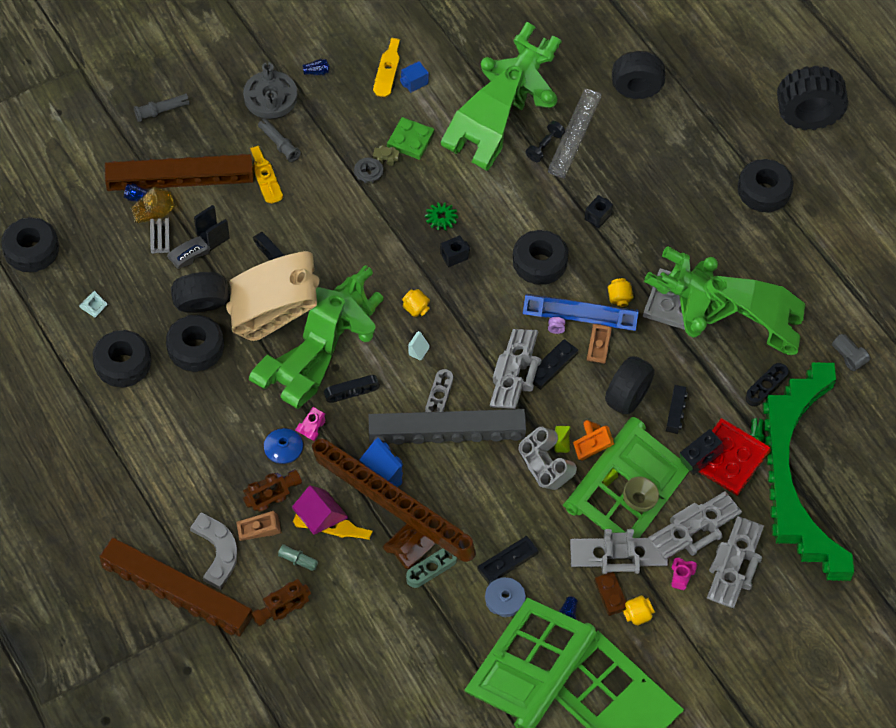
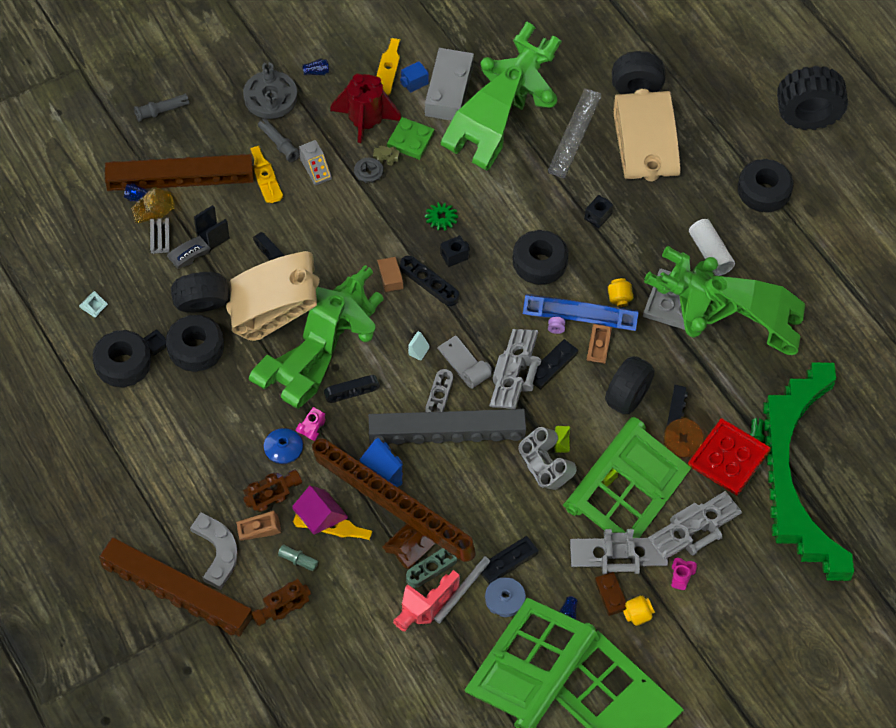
black tyre [1,217,59,272] -> none
yellow head [402,289,430,317] -> none
black wheel [525,121,565,163] -> none
orange plate [573,420,614,461] -> none
olive piece [623,477,659,512] -> none
black brick [680,429,724,475] -> none
light grey piece [707,516,764,609] -> none
black beam [745,363,788,407] -> none
dark grey piece [832,334,870,371] -> none
none -> black plate [144,329,166,356]
none -> light grey slope [299,140,332,186]
none -> dark red brick [330,74,401,143]
none -> medium nougat slope [377,257,403,292]
none -> coral plate [393,570,460,632]
none -> black beam [400,256,459,306]
none -> light grey brick [425,48,474,121]
none -> light grey bar [433,556,490,624]
none -> light grey door [438,335,492,389]
none -> tan panel [614,89,680,181]
none -> clear orange plate [663,418,704,457]
none -> white piece [689,219,735,276]

